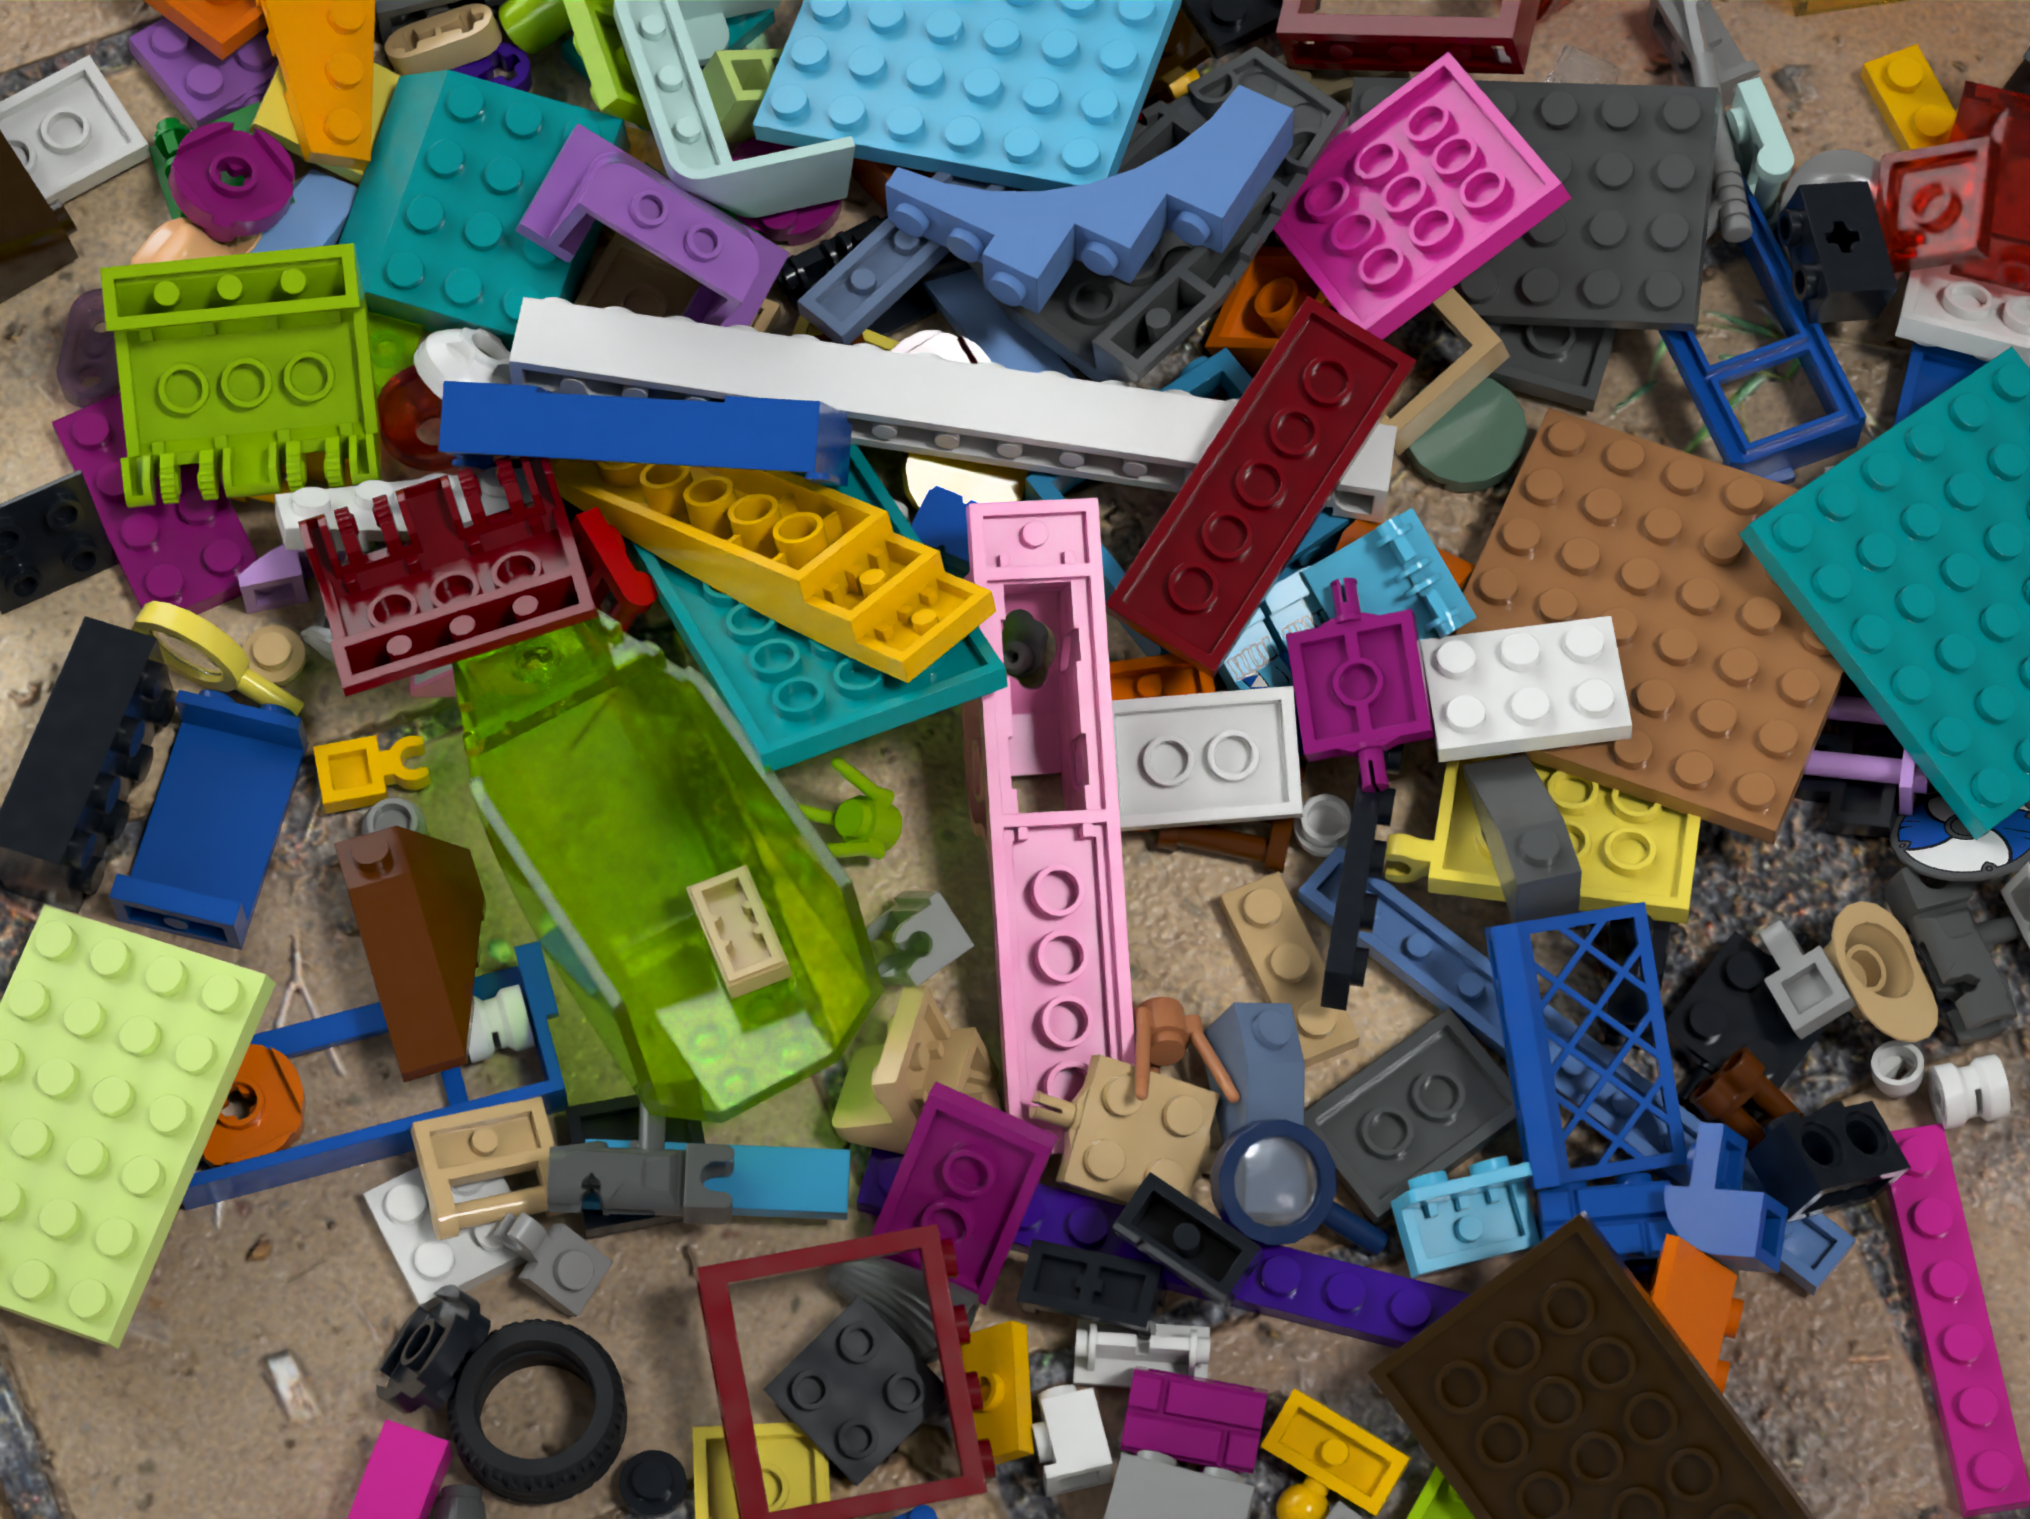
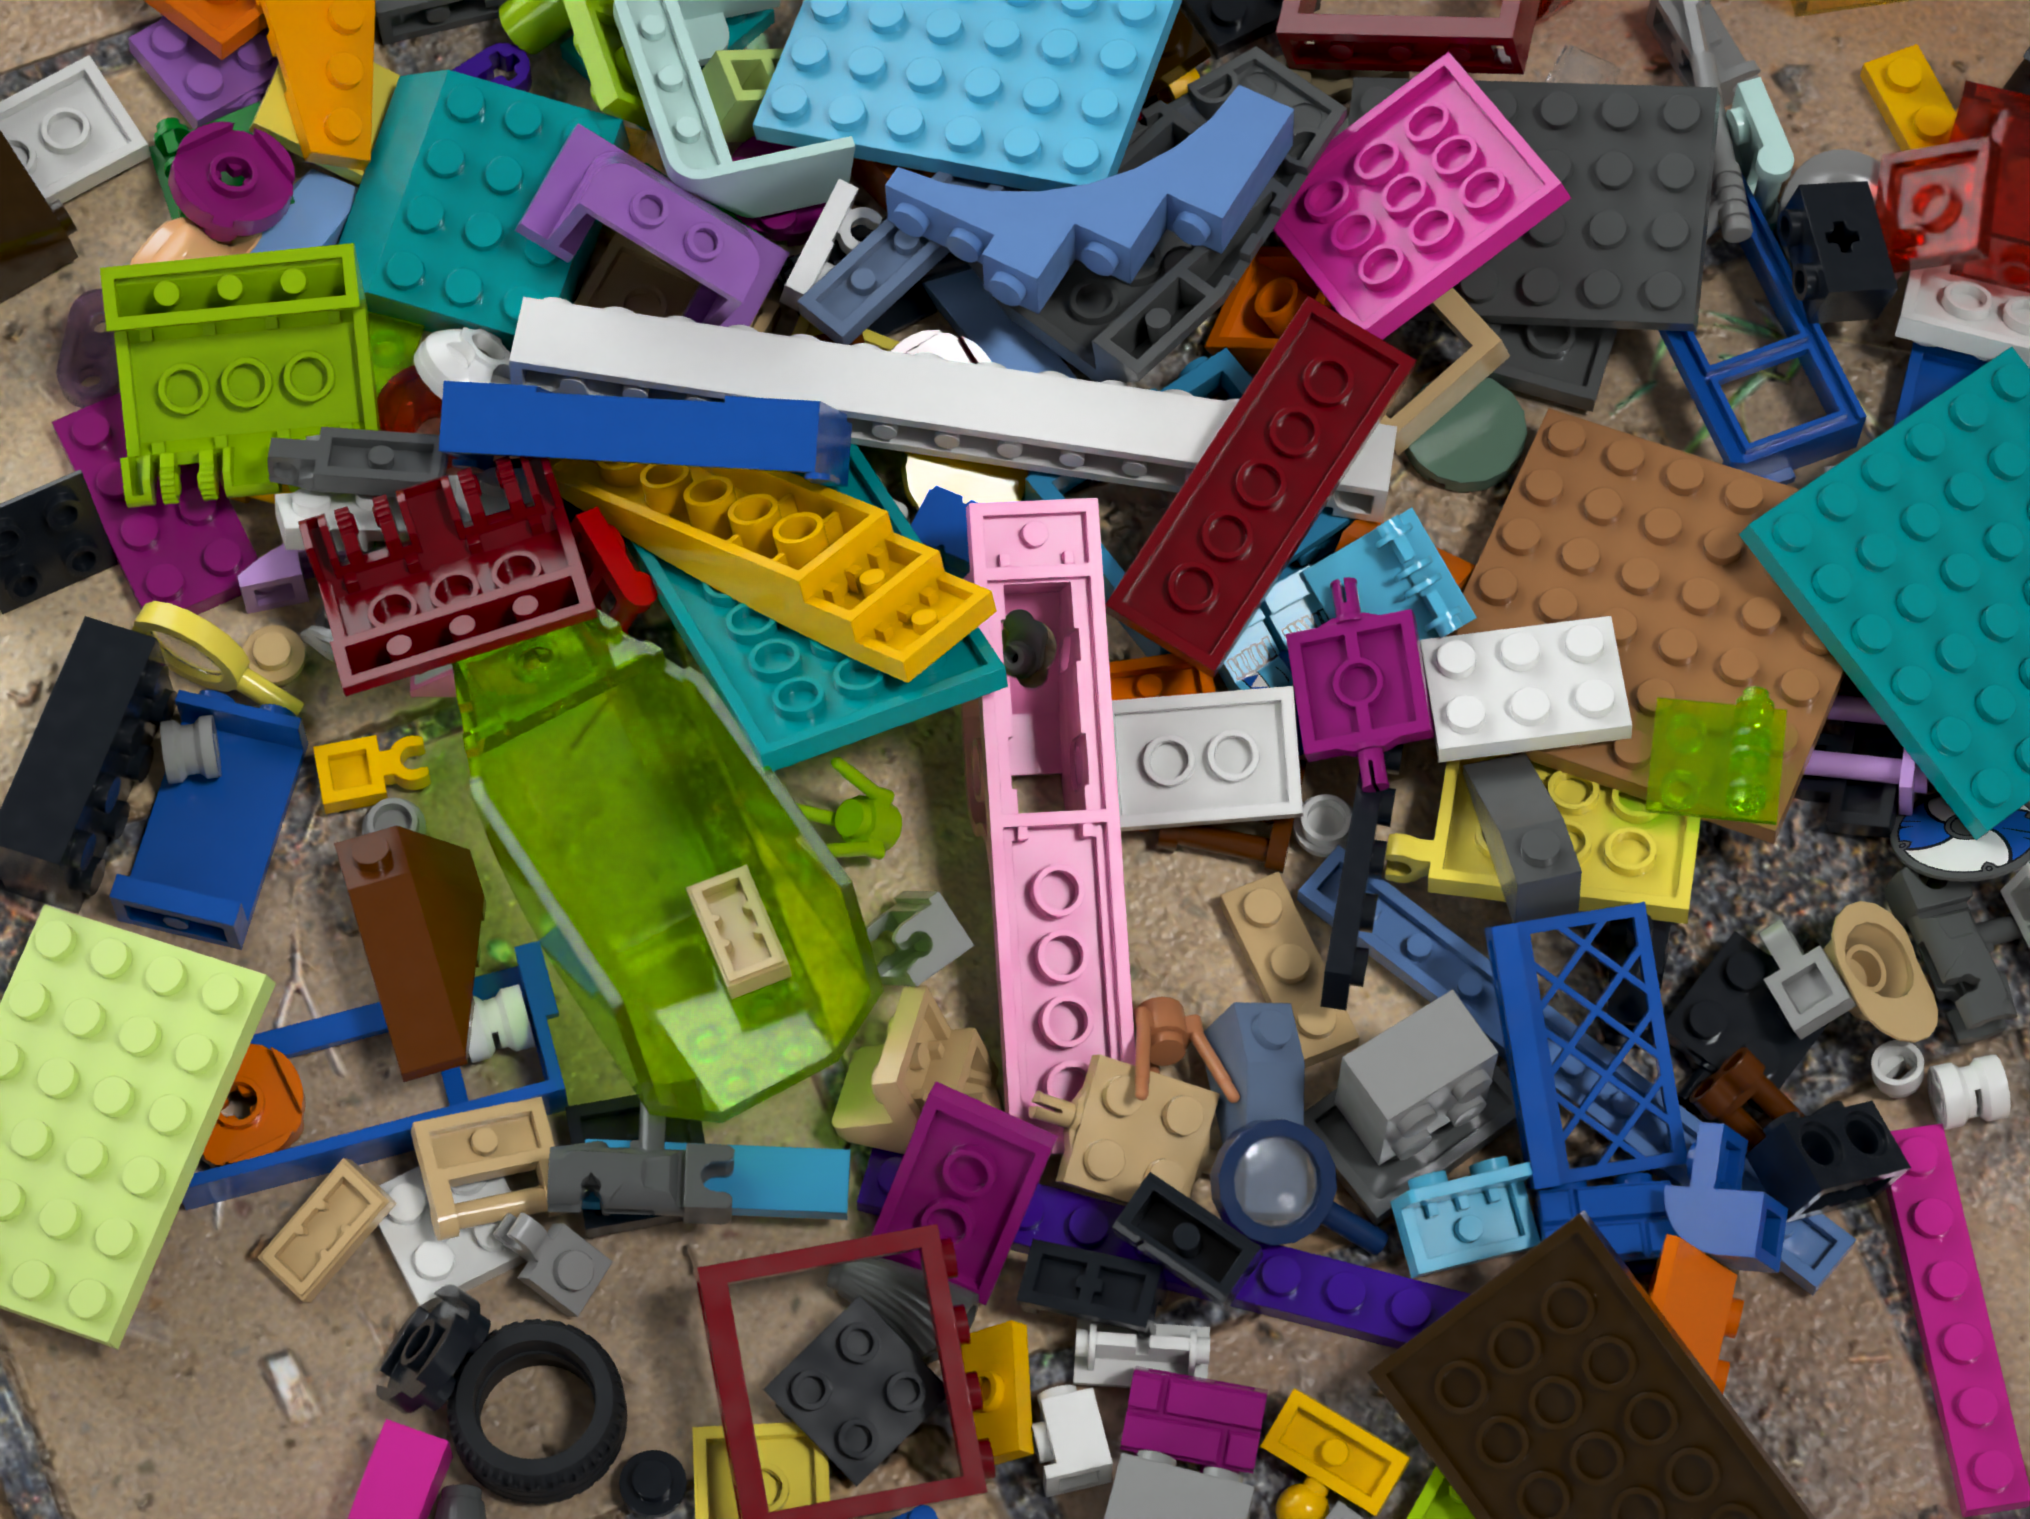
tan beam [384,3,502,76] -> none
none -> light grey wheel [160,715,221,784]
none -> tan plate [257,1158,397,1303]
none -> dark grey hinge [268,427,449,497]
none -> white plate [779,178,882,311]
none -> light grey brick [1334,989,1499,1165]
none -> clear neon green hinge [1645,686,1787,825]

